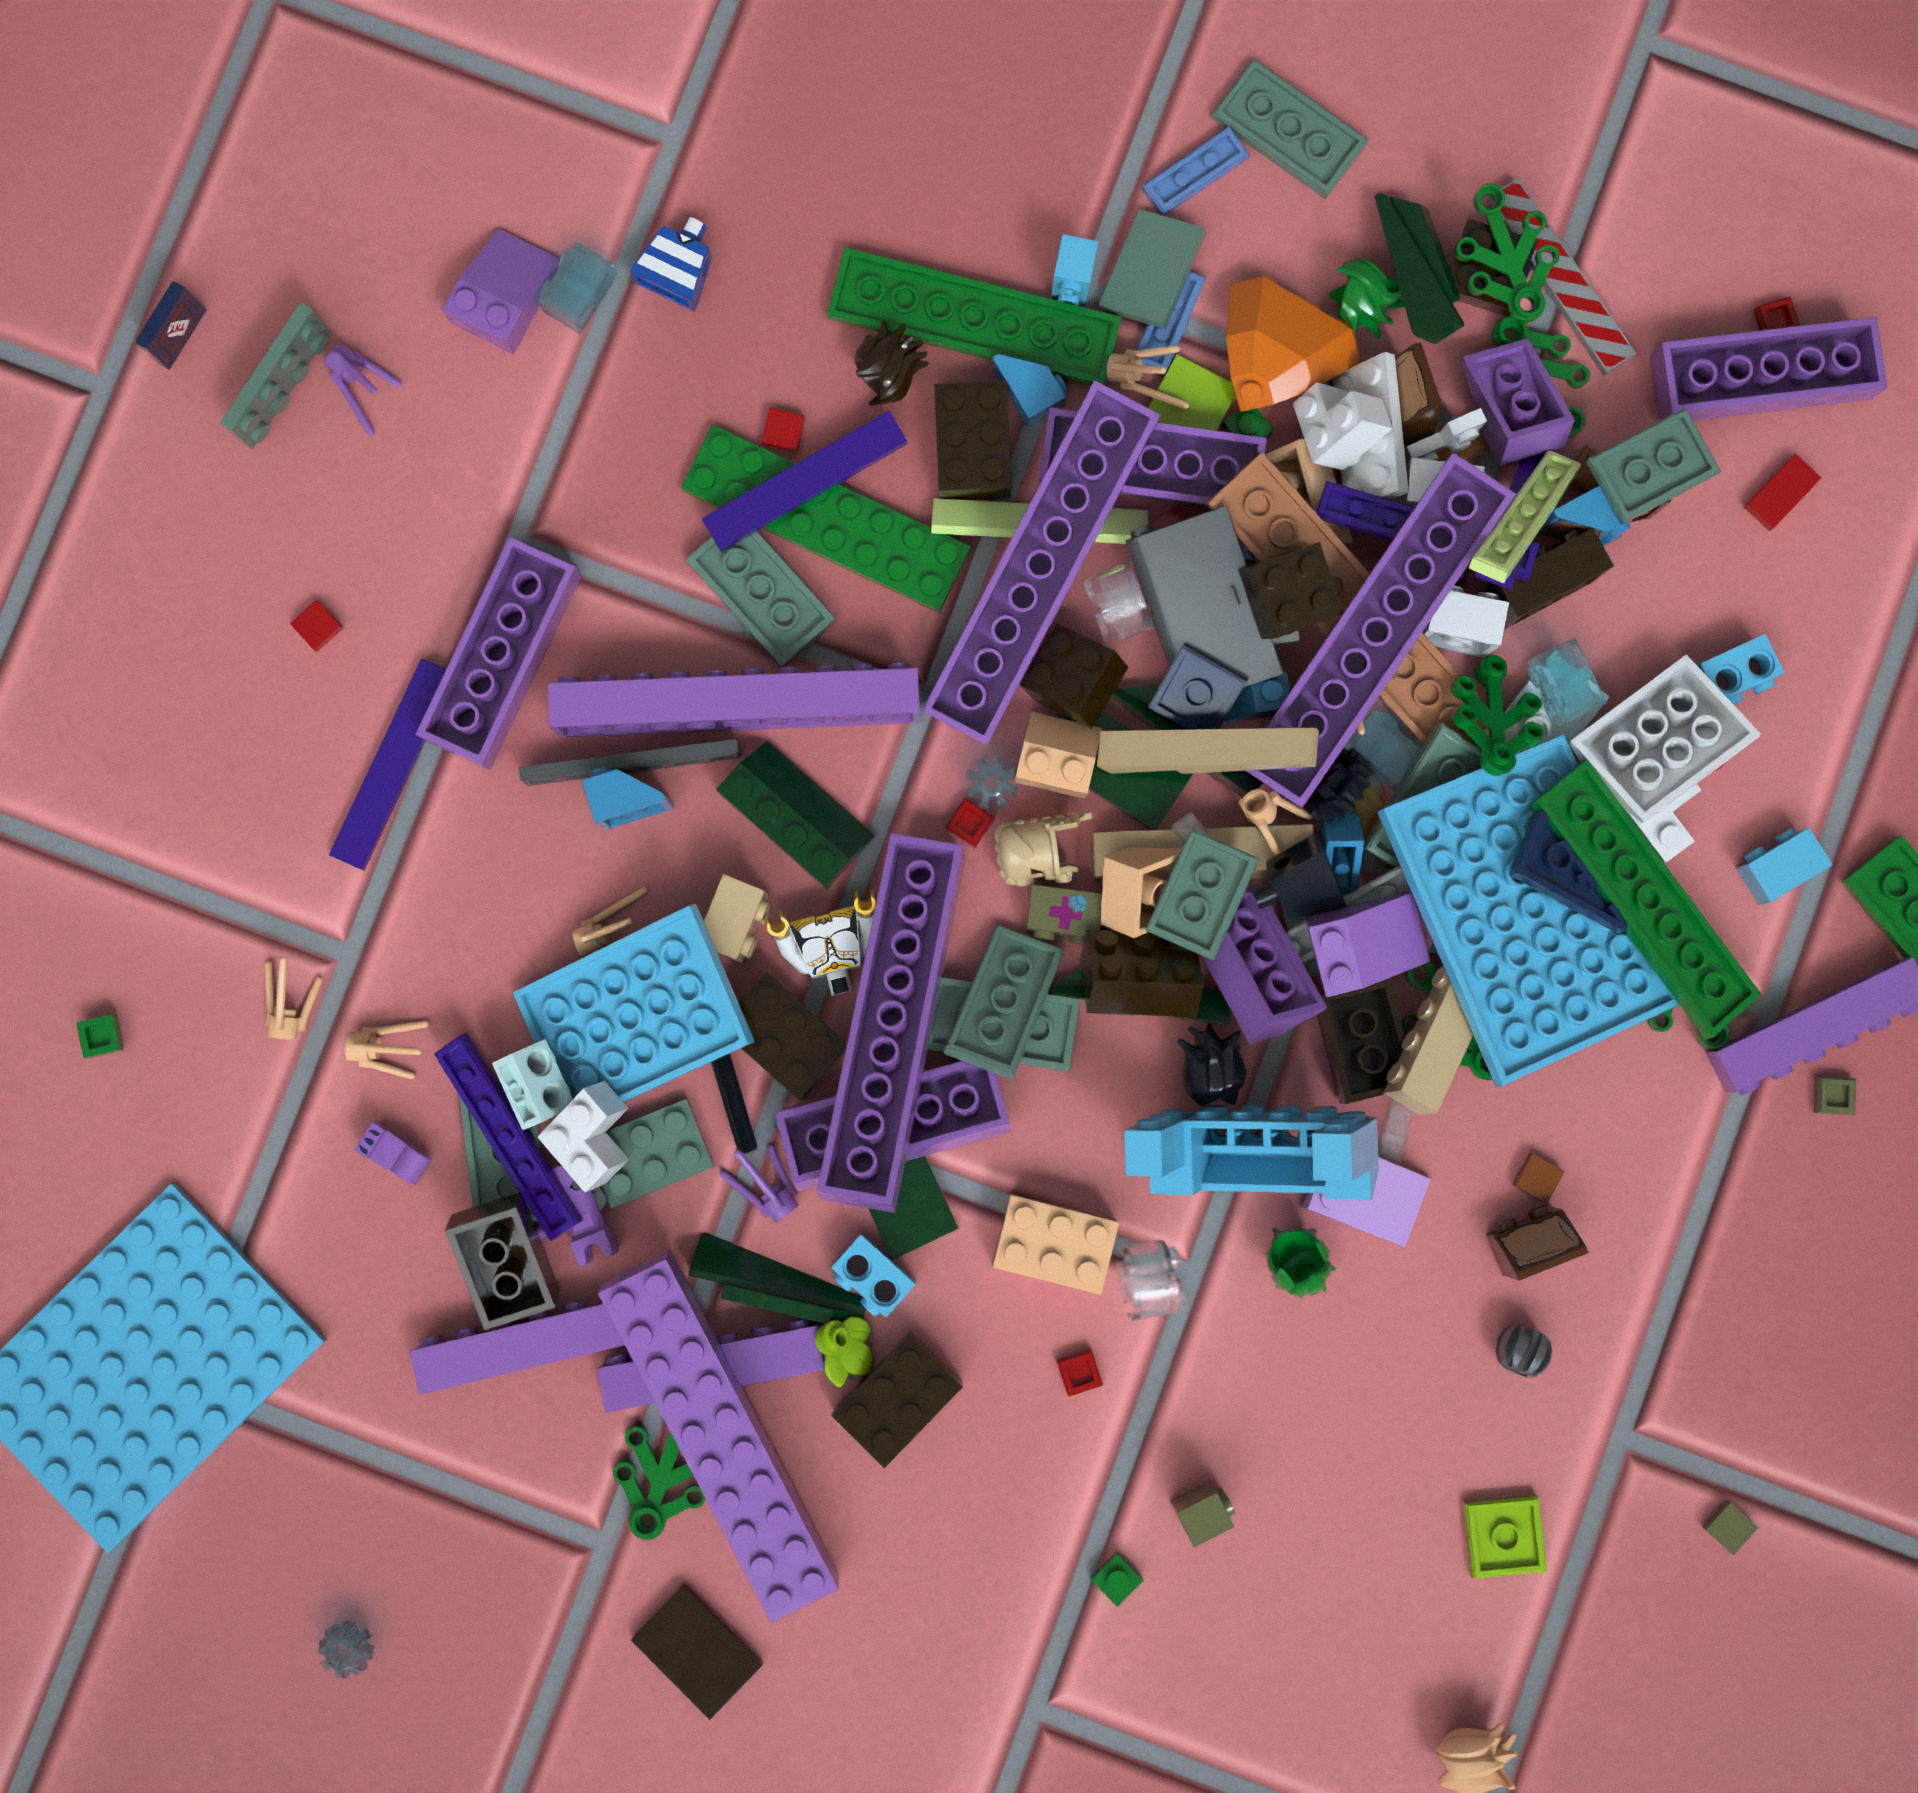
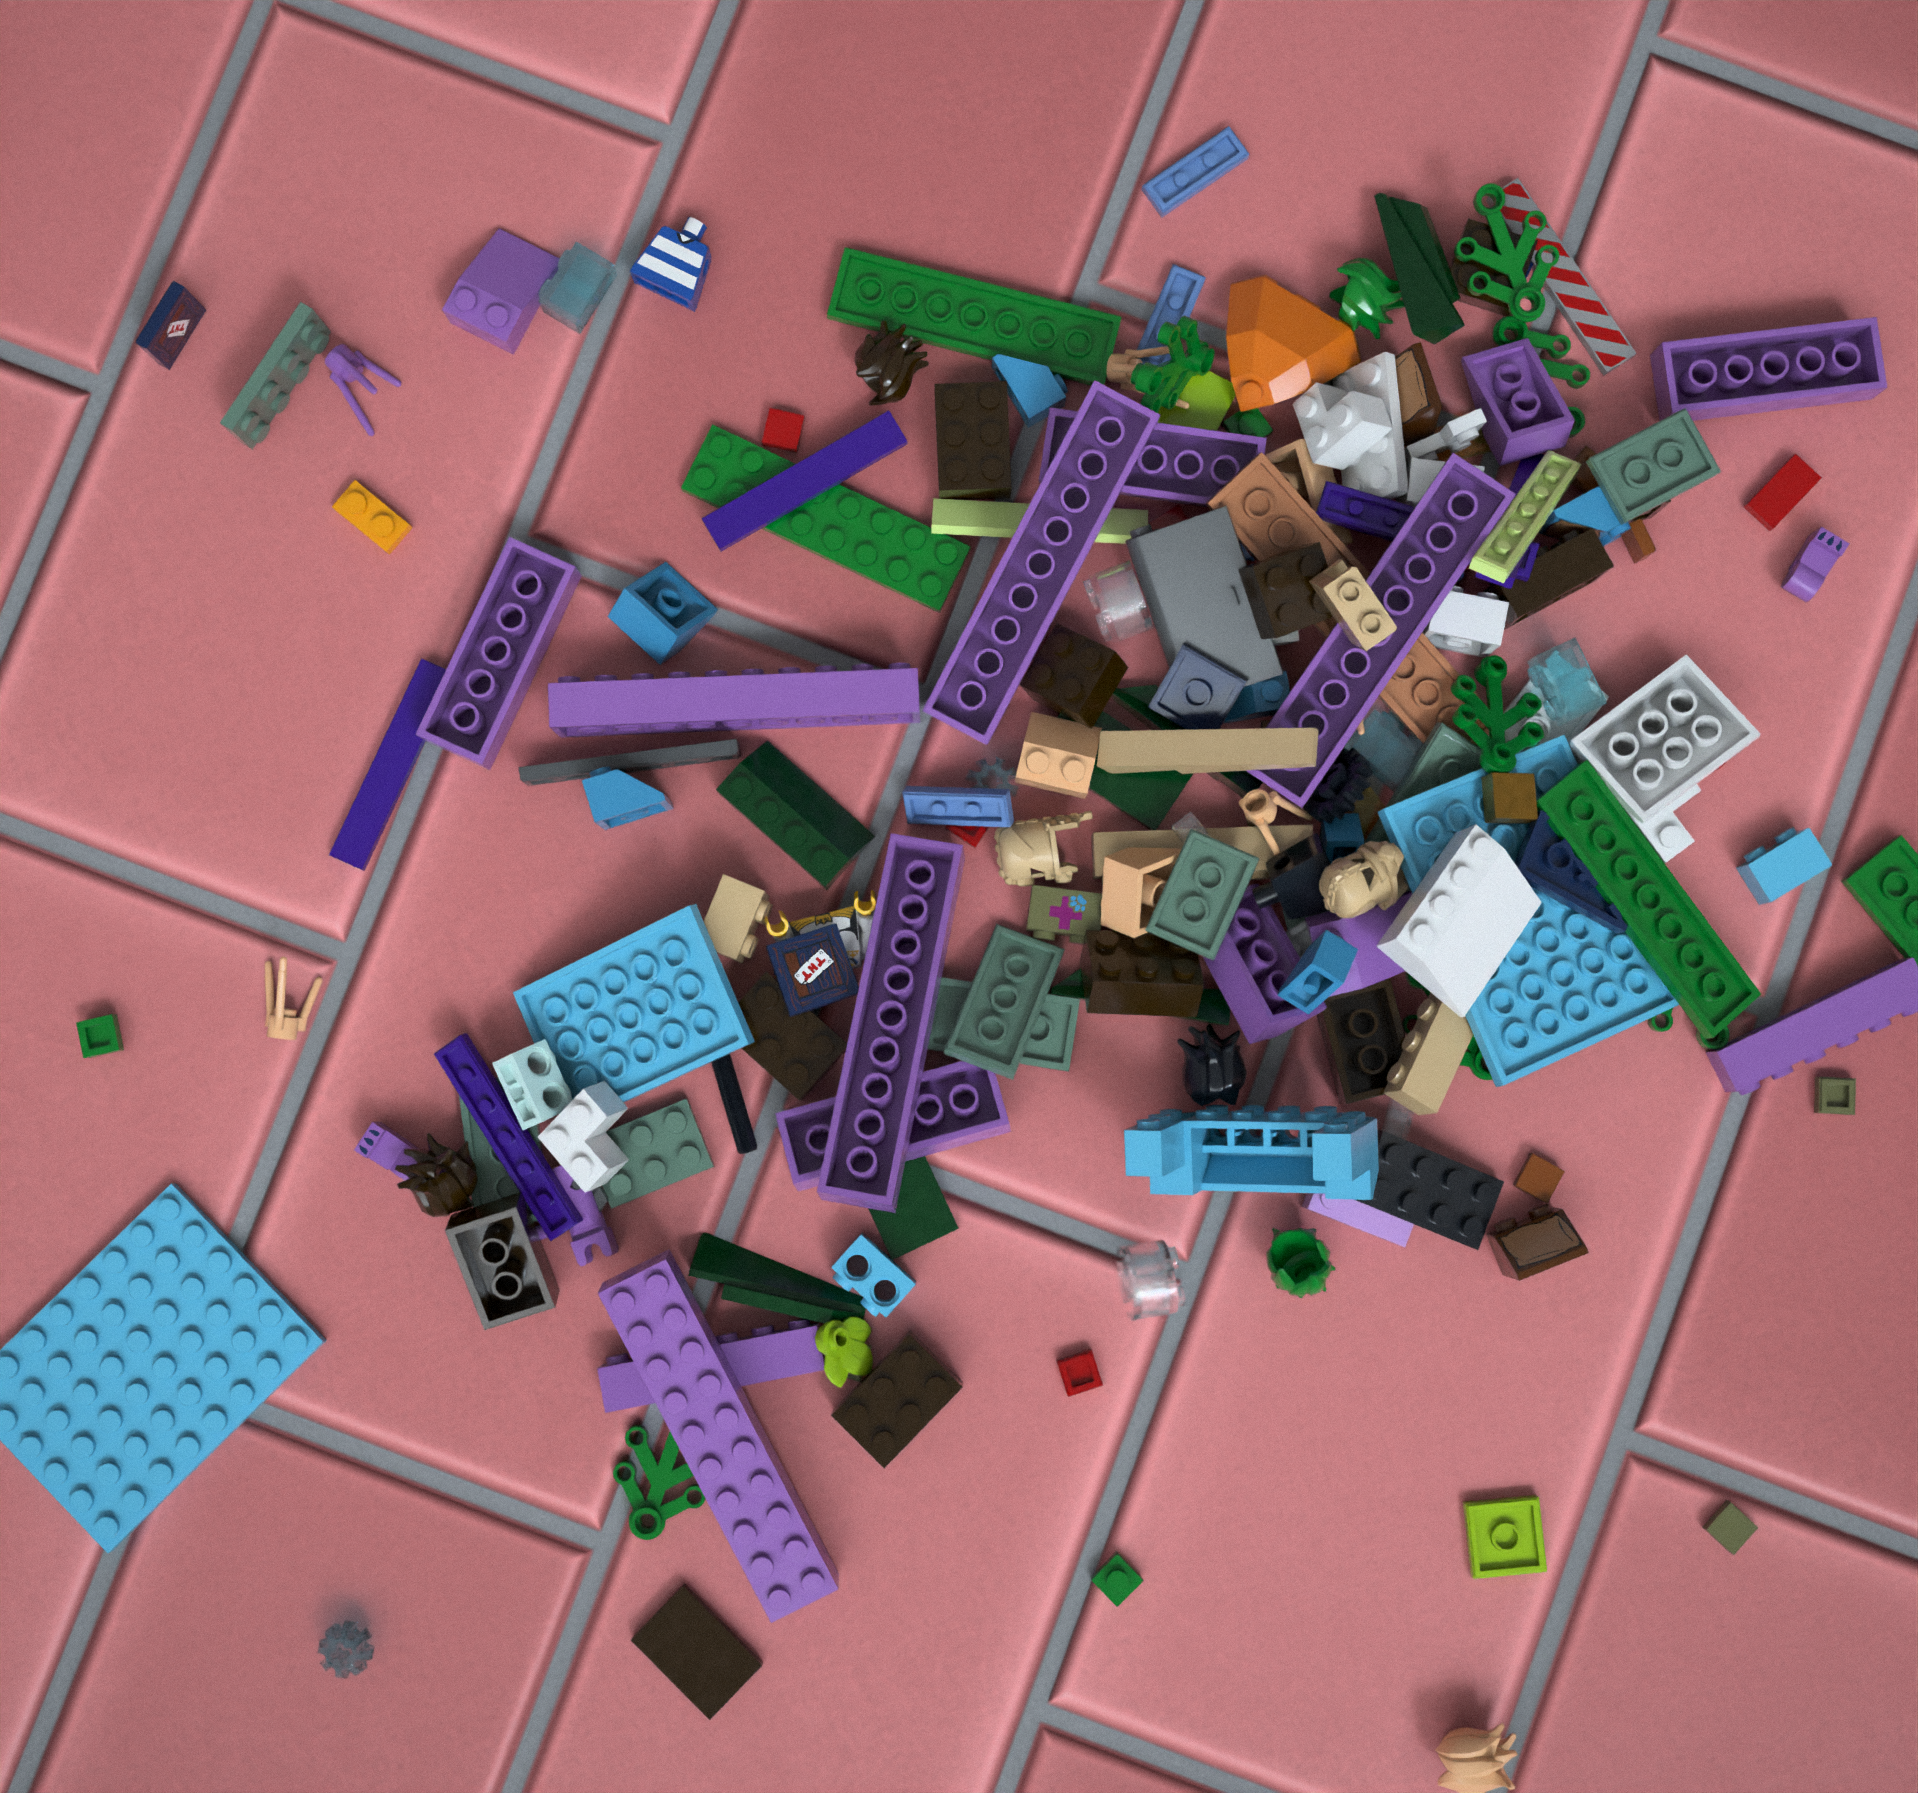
red tile [290,600,343,652] -> none
light nougat plant [345,1021,429,1079] -> none
medium lavender brick [410,1299,625,1395] -> none
light nougat plant [572,886,648,956] -> none
sand green plate [685,532,836,668] -> none
medium lavender plant [720,1145,799,1223] -> none
light nougat brick [992,1193,1119,1295] -> none
medium azure brick [1051,234,1098,306] -> none
sand green tile [1099,209,1206,329] -> none
olive brick [1170,1481,1236,1547] -> none
sand green tile [1211,59,1368,200] -> none
flat silver piece [1496,1324,1553,1378] -> none
medium azure brick [1697,634,1785,705] -> none
red tile [1753,296,1801,331] -> none
none -> light orange plate [332,480,412,555]
none -> dark brown hair [395,1133,478,1217]
none -> dark azure slope [607,562,718,665]
none -> tile [766,923,859,1017]
none -> medium blue tile [902,786,1014,827]
none -> green plant [1131,316,1215,413]
none -> dark azure slope [1277,930,1358,1015]
none -> tan panel [1309,559,1397,651]
none -> tan helmet [1319,841,1408,918]
none -> black plate [1356,1129,1504,1250]
none -> white slope [1376,824,1542,1017]
none -> pearl gold piece [1481,773,1538,824]
none -> dark orange tile [1621,519,1656,564]
none -> medium lavender leg [1781,527,1850,602]

